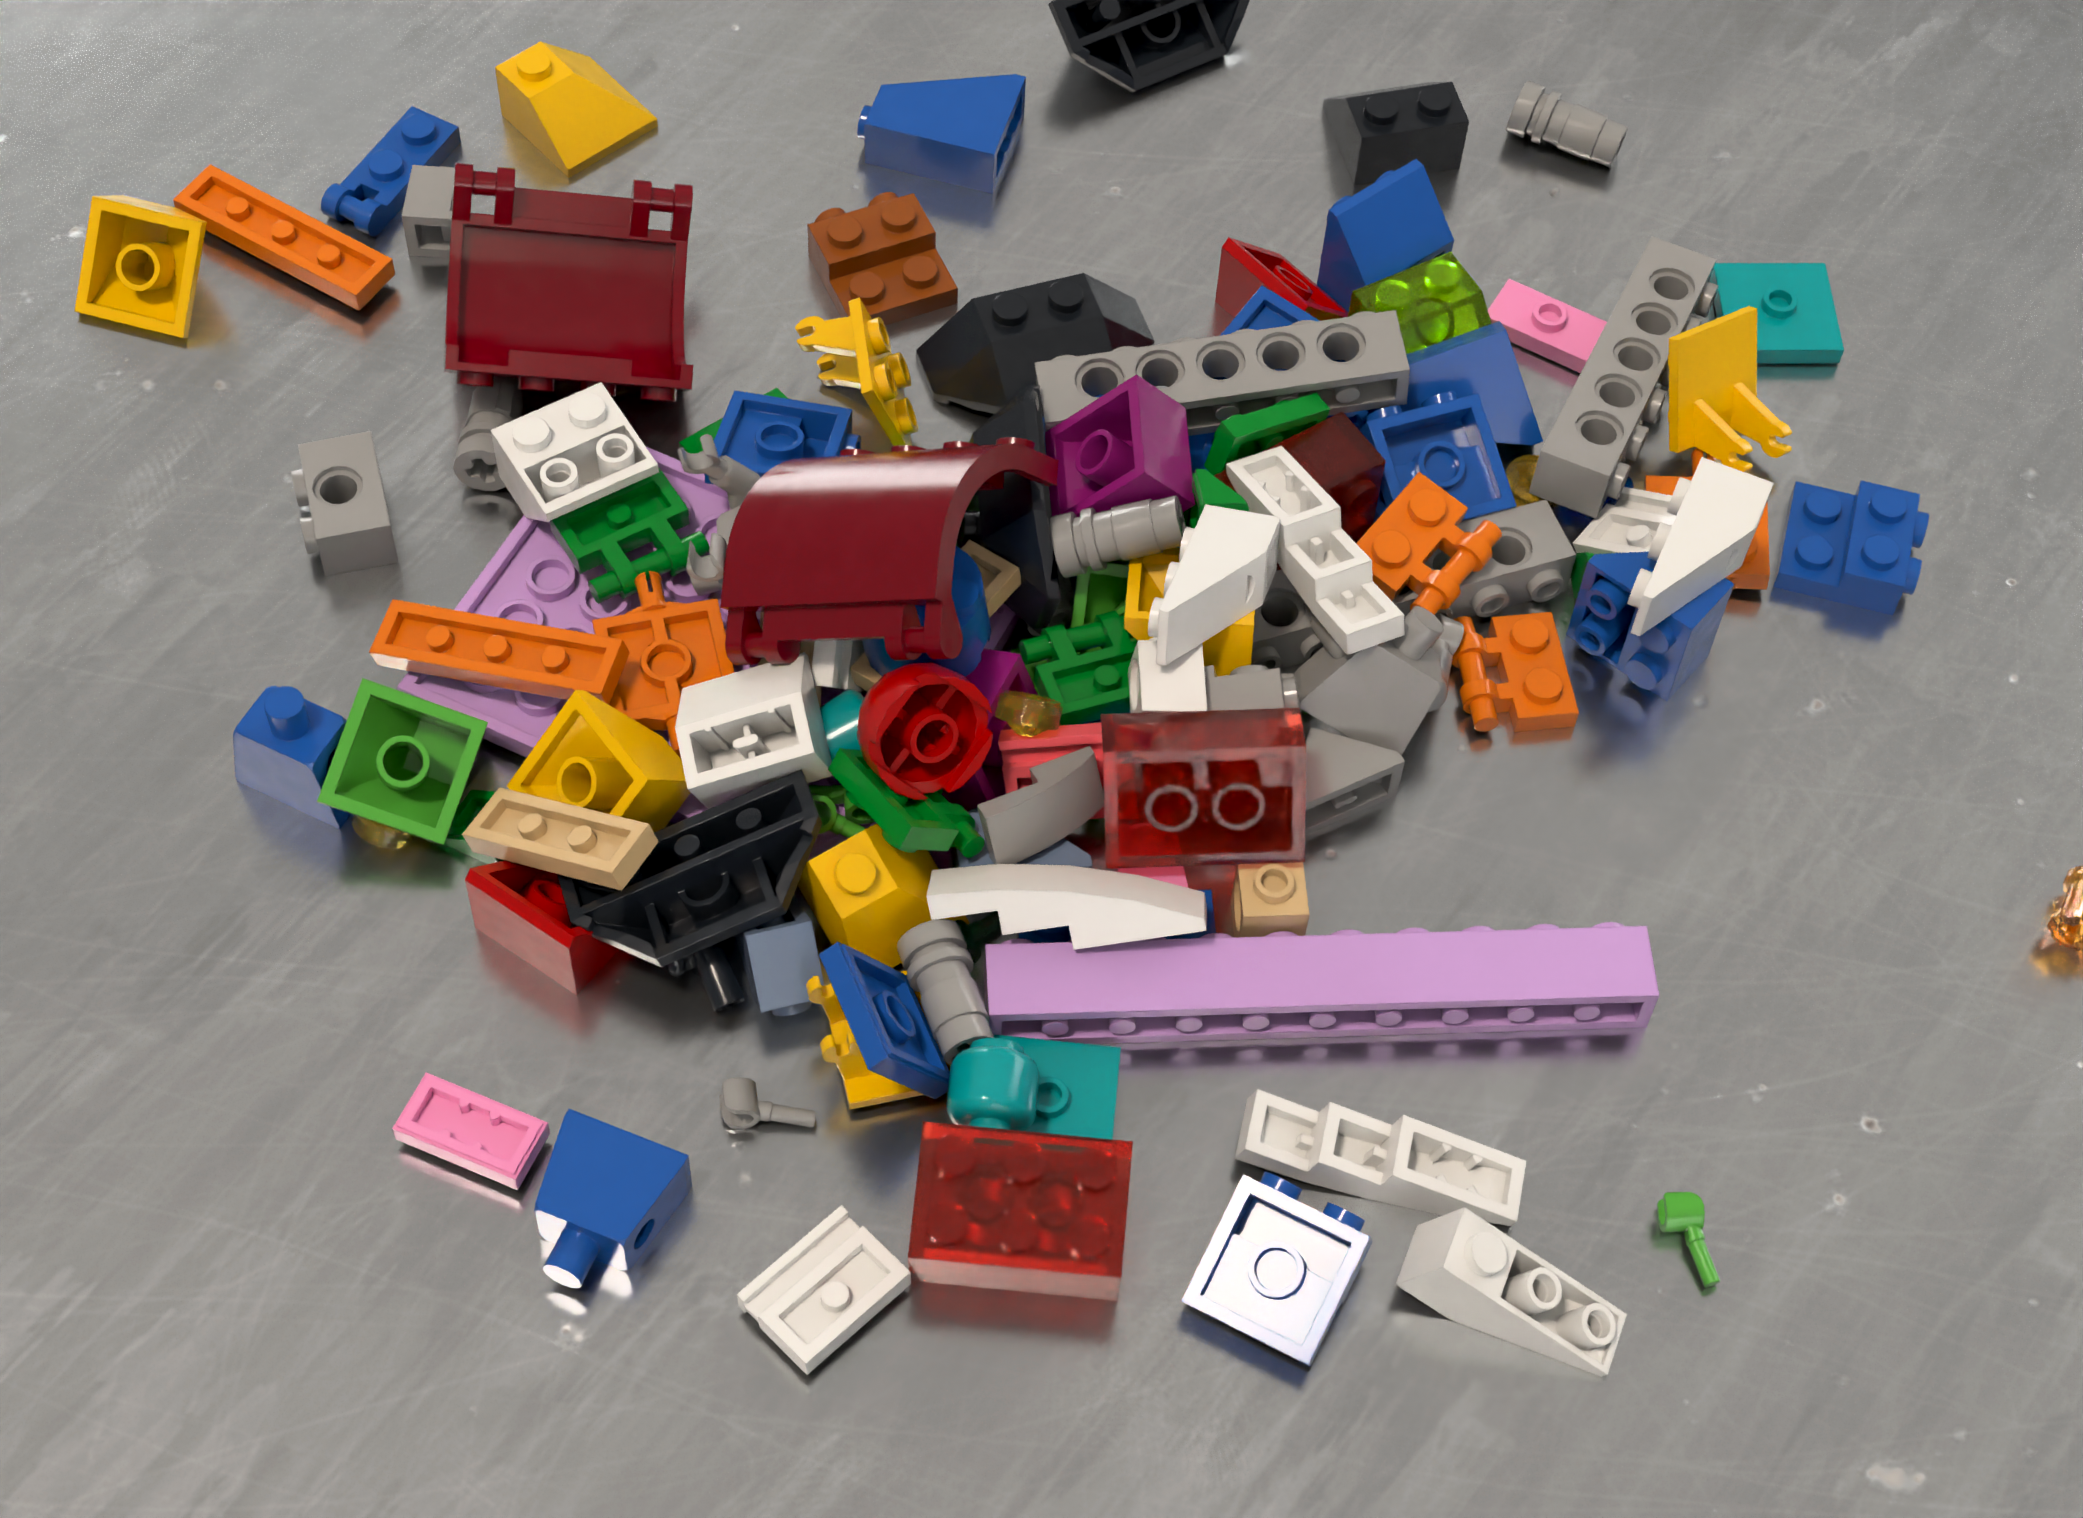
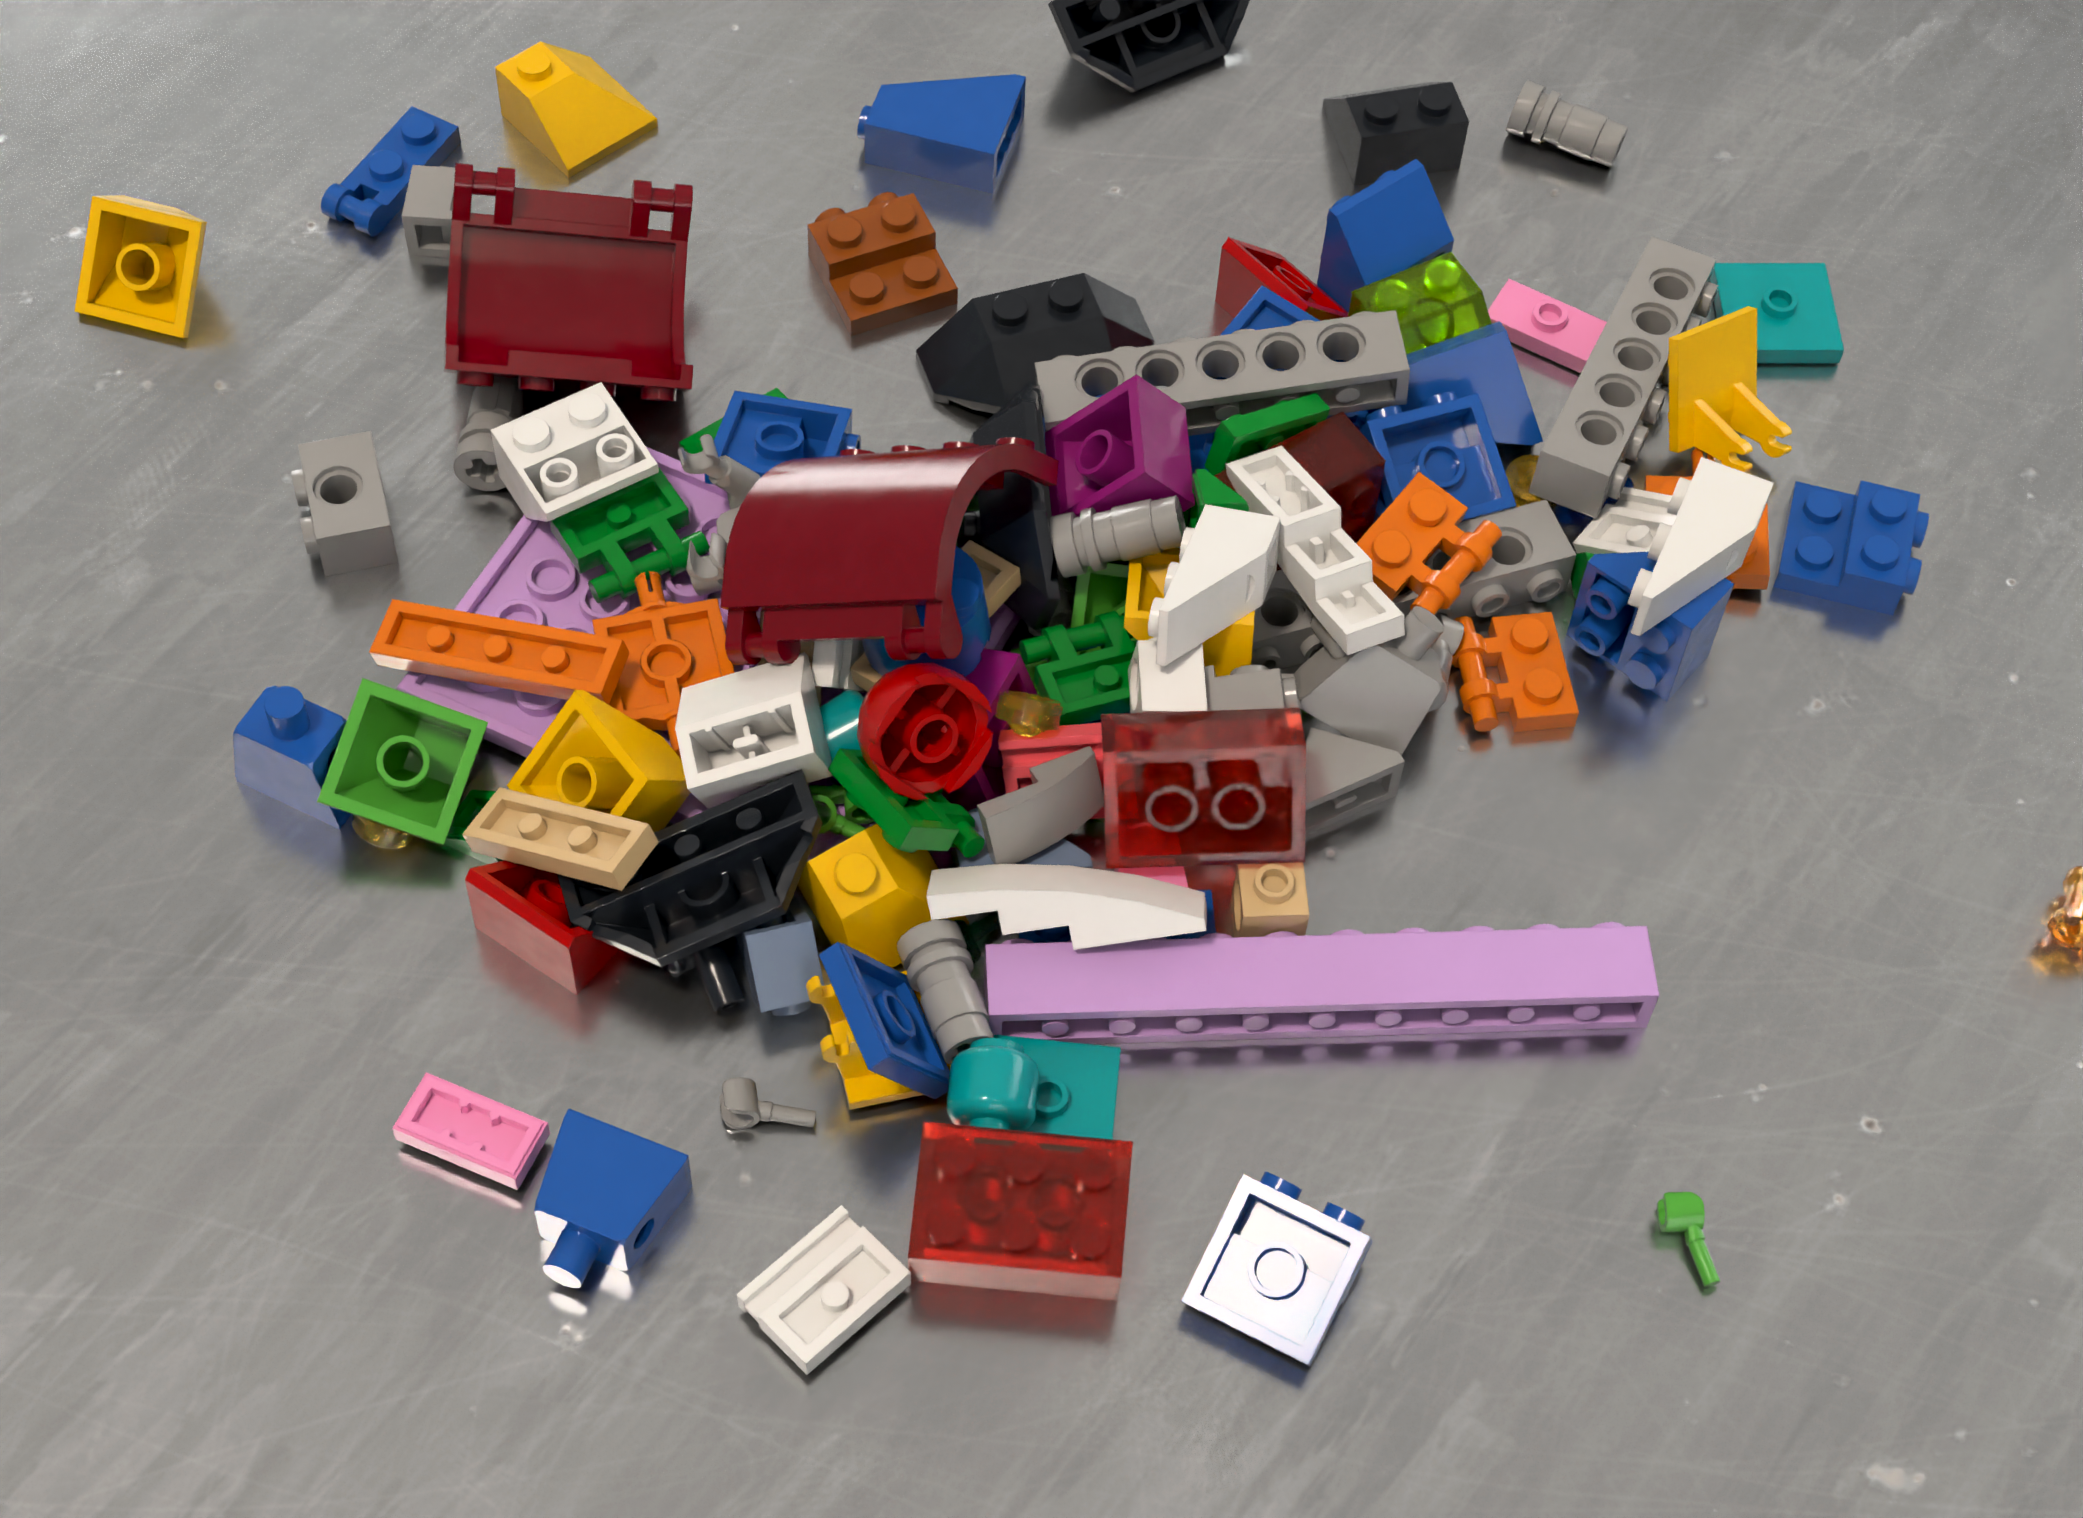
orange plate [173,164,395,311] -> none
yellow plate [795,297,918,446] -> none
white slope [1235,1089,1526,1226] -> none
white slope [1395,1207,1627,1377] -> none

